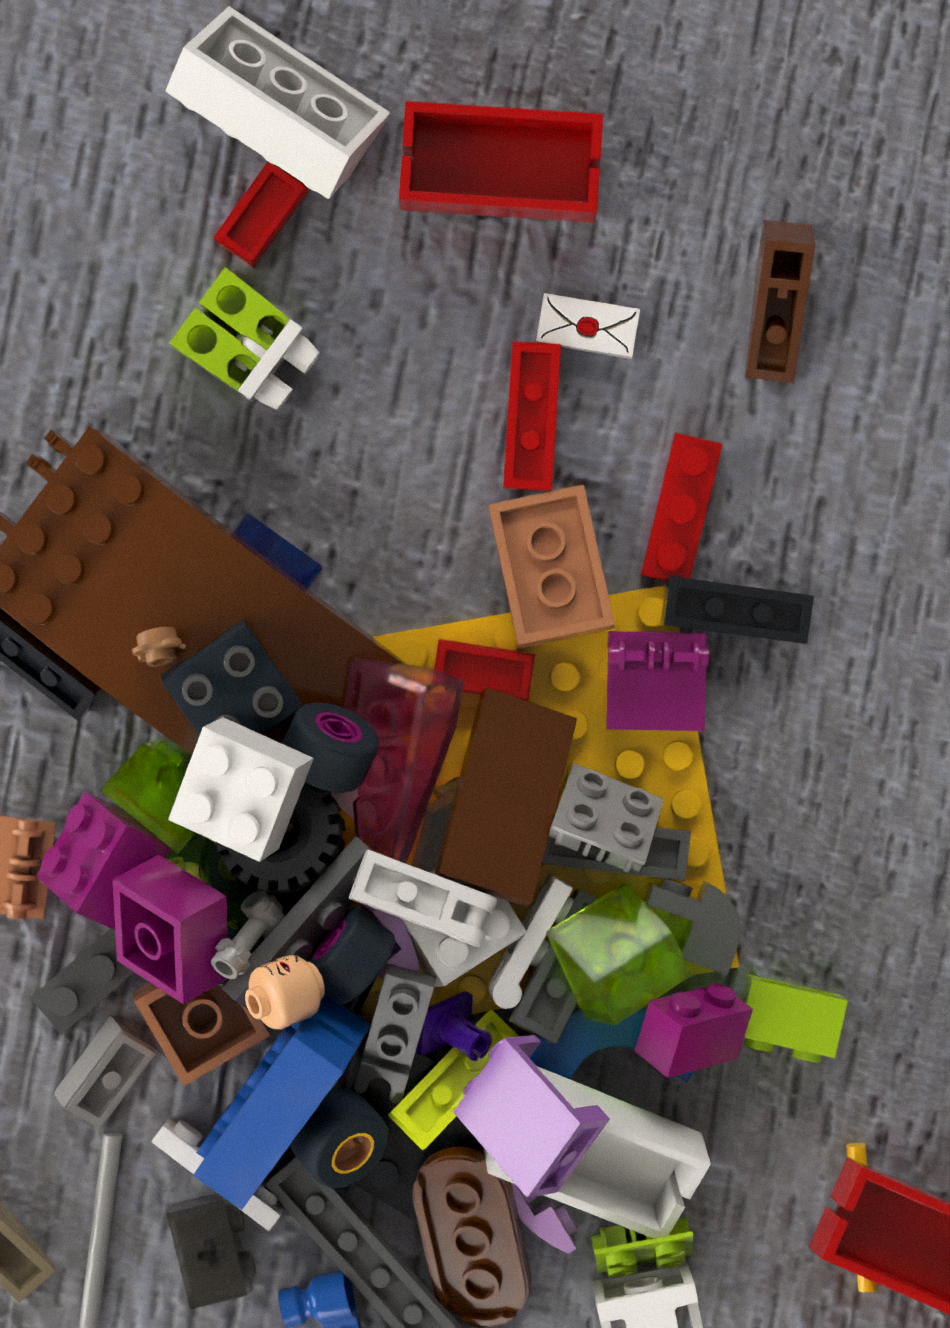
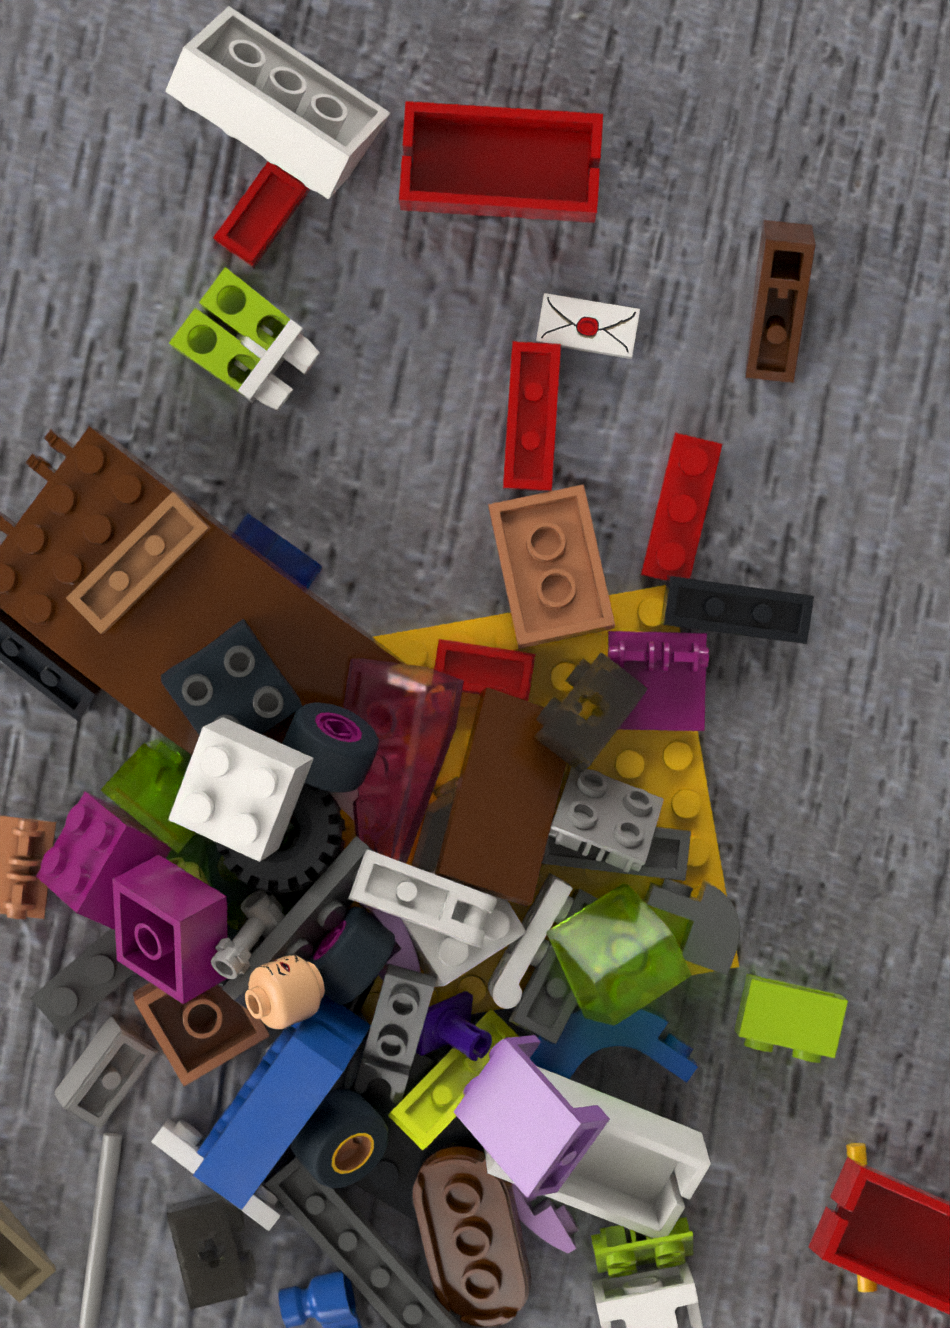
medium nougat plate [132,627,187,667] -> none
magenta brick [635,983,753,1078] -> none
none -> medium nougat plate [66,492,211,634]
none -> clear smoke brick [534,652,648,773]

